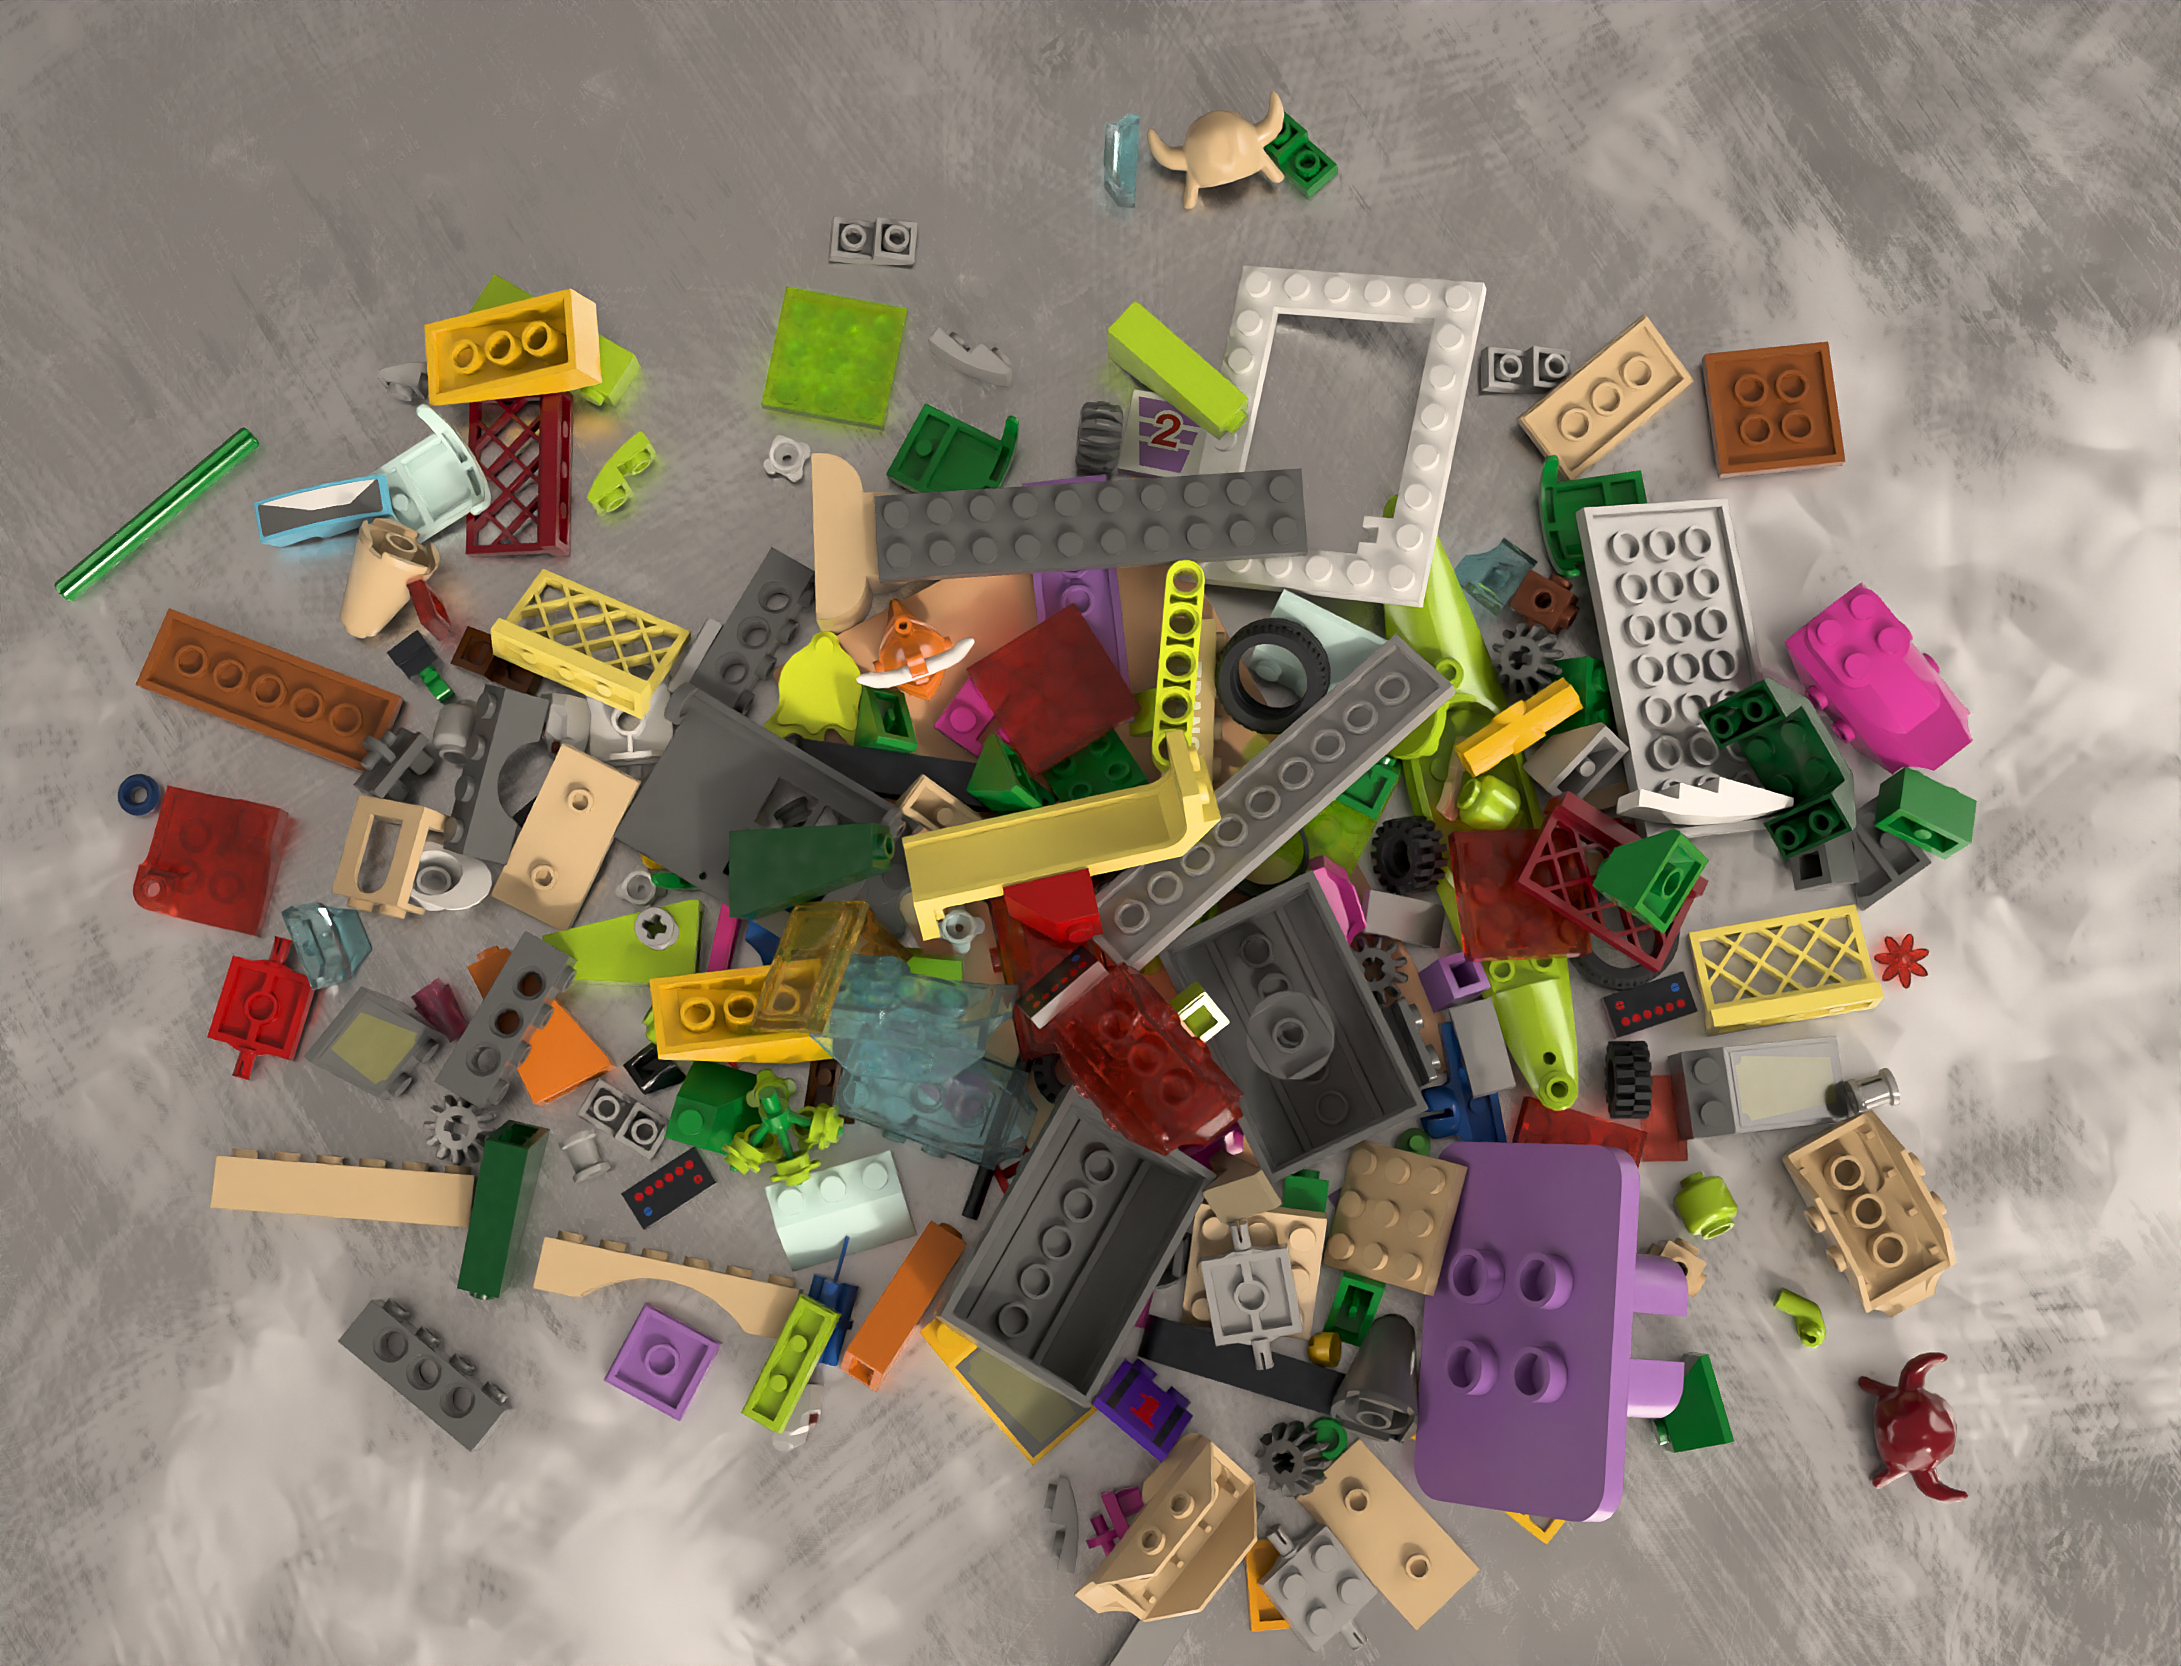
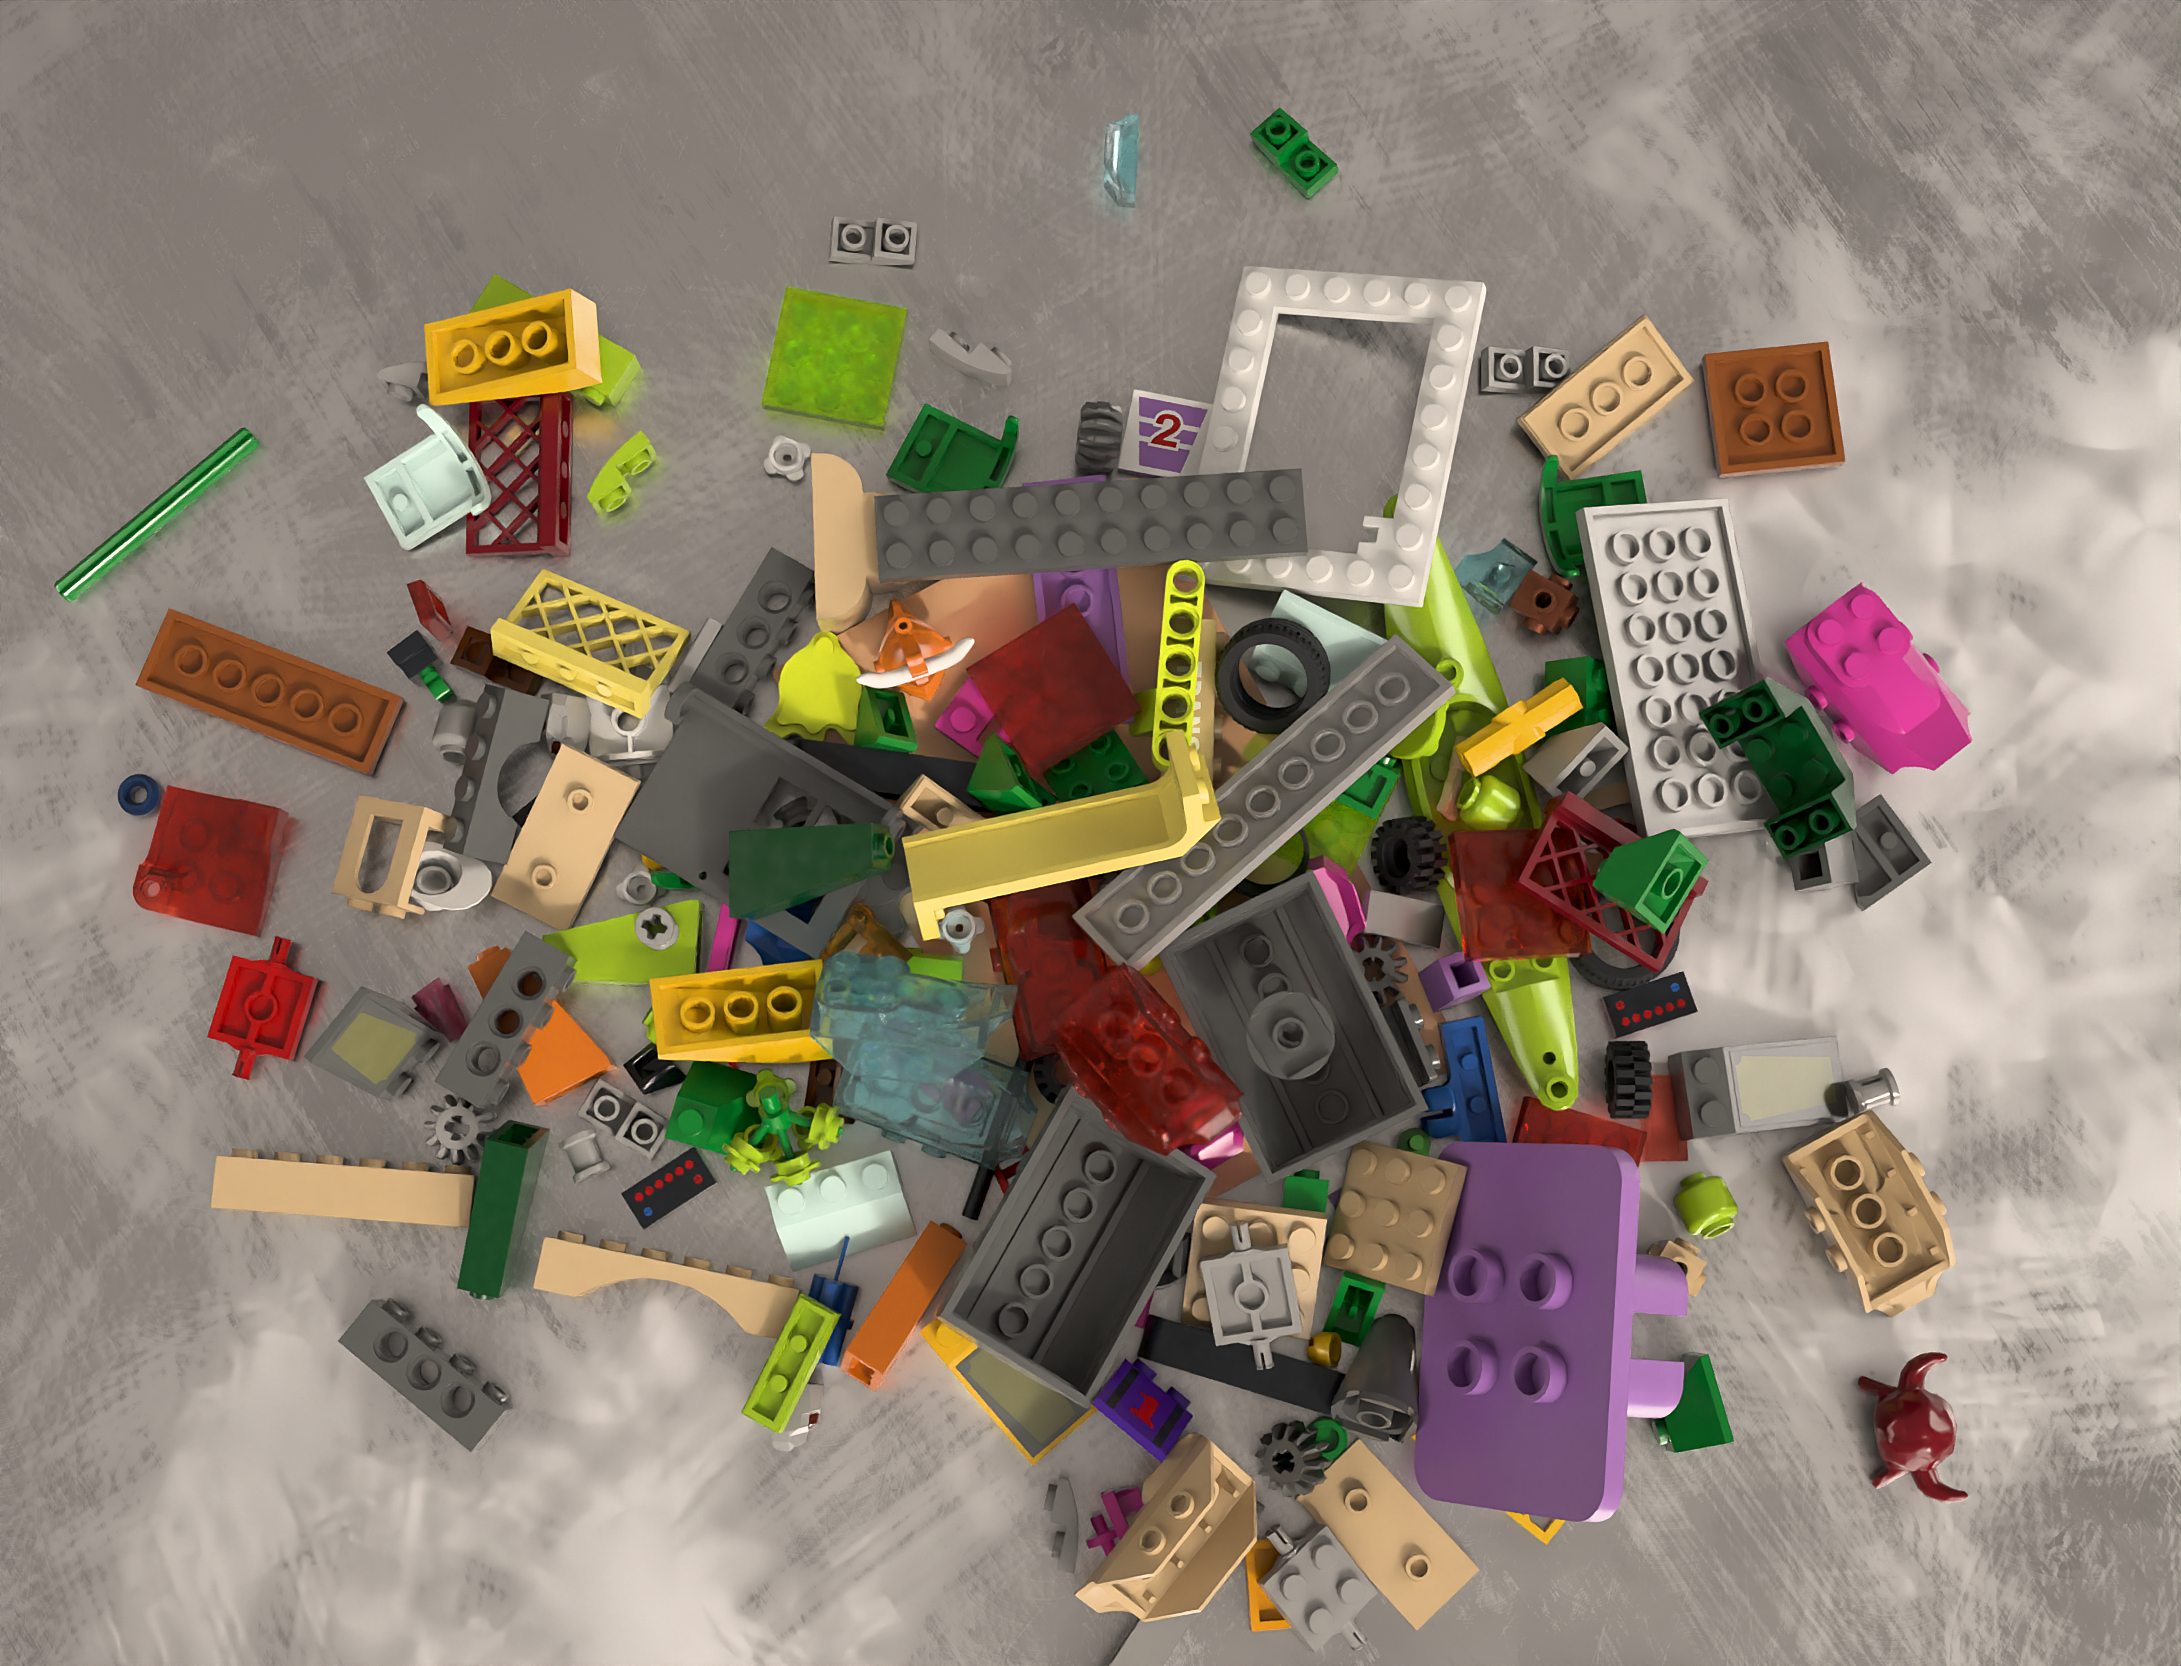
slope [254,474,393,548] -> none
clear light blue slope [281,902,372,990] -> none
tan cone [339,518,440,638] -> none
dark grey hips [353,727,434,802] -> none
medium lavender tile [604,1302,723,1421] -> none
clear yellow piece [749,901,870,1033] -> none
red slope [1002,868,1103,943] -> none
tile [1015,944,1106,1029] -> none
lime slope [1107,300,1248,440] -> none
tan piece [1147,91,1284,209] -> none
lime slope [1164,981,1230,1050] -> none
dark tan slope [1203,1149,1282,1224] -> none
light grey slope [1449,997,1516,1099] -> none
dark grey gear [1489,623,1565,695] -> none
white slope [1616,777,1794,825] -> none
light yellow fence [1687,904,1884,1037] -> none
lime arm [1773,1287,1826,1348] -> none
green brick [1874,767,1977,859] -> none
clear red plant [1874,934,1929,989] -> none

